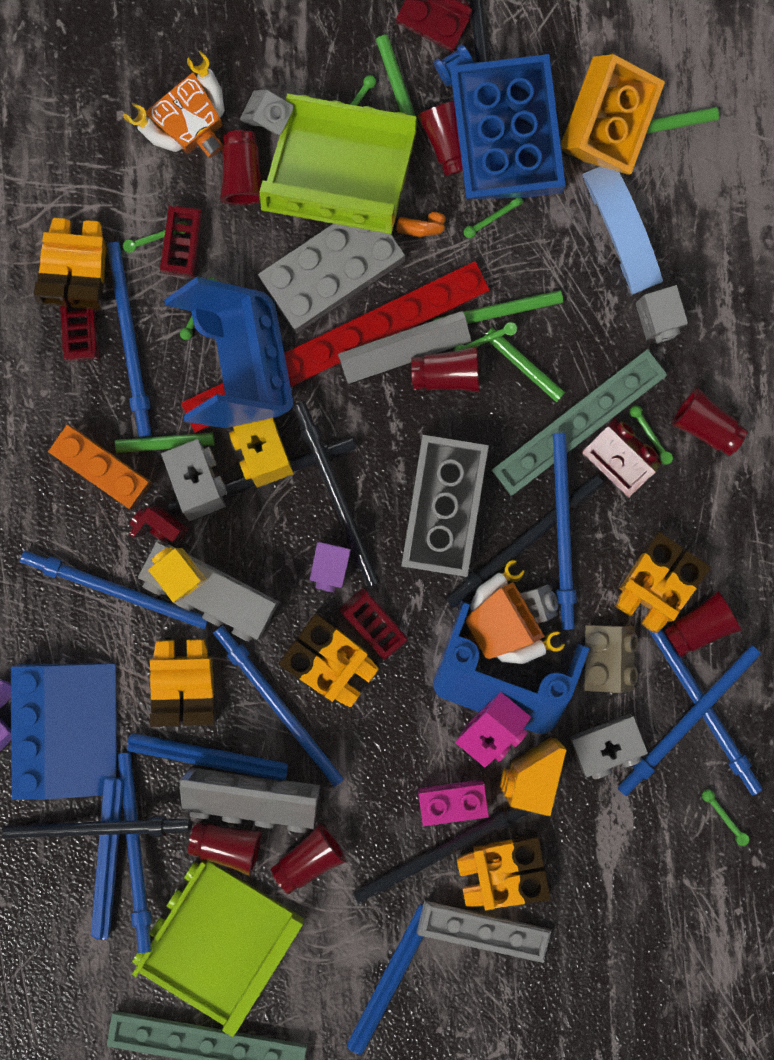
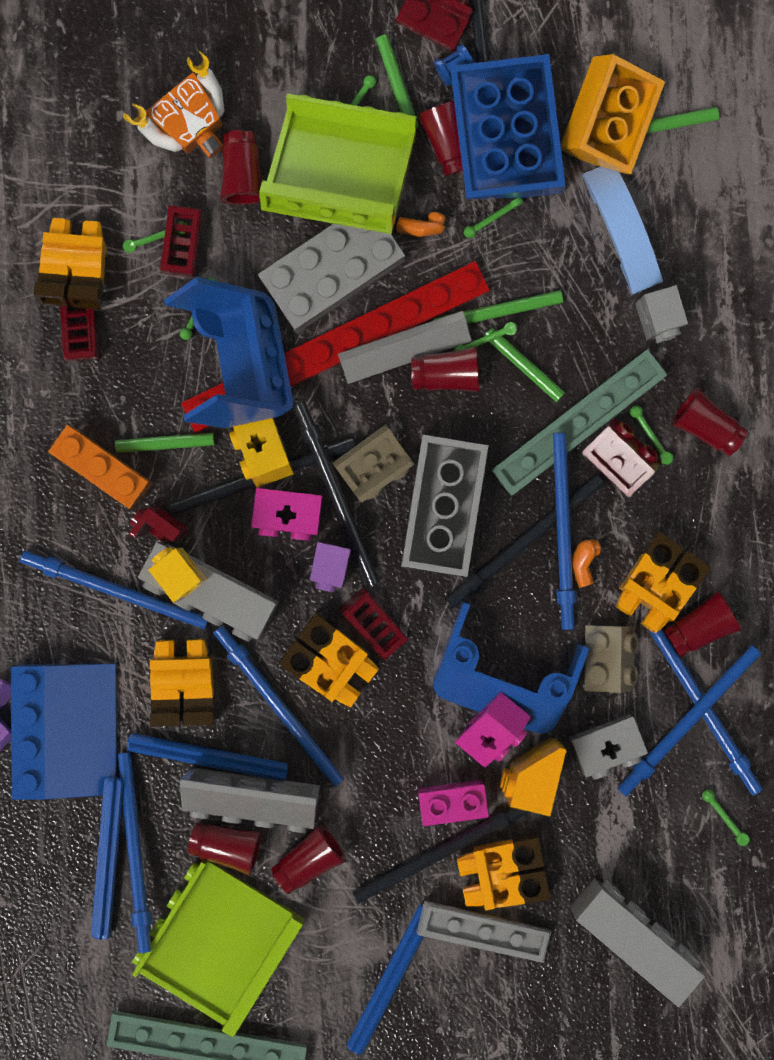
black bar [2,816,192,839] -> none
blue bar [107,242,152,437] -> none
light grey brick [161,439,227,521] -> none
light grey bracket [240,90,294,135] -> none
orange torso [462,560,565,664] -> none
light grey bracket [520,584,558,624] -> none
none -> dark pink brick [252,488,323,541]
none -> dark tan bracket [333,424,414,502]
none -> light grey brick [570,877,705,1007]
none -> orange arm [572,539,601,588]

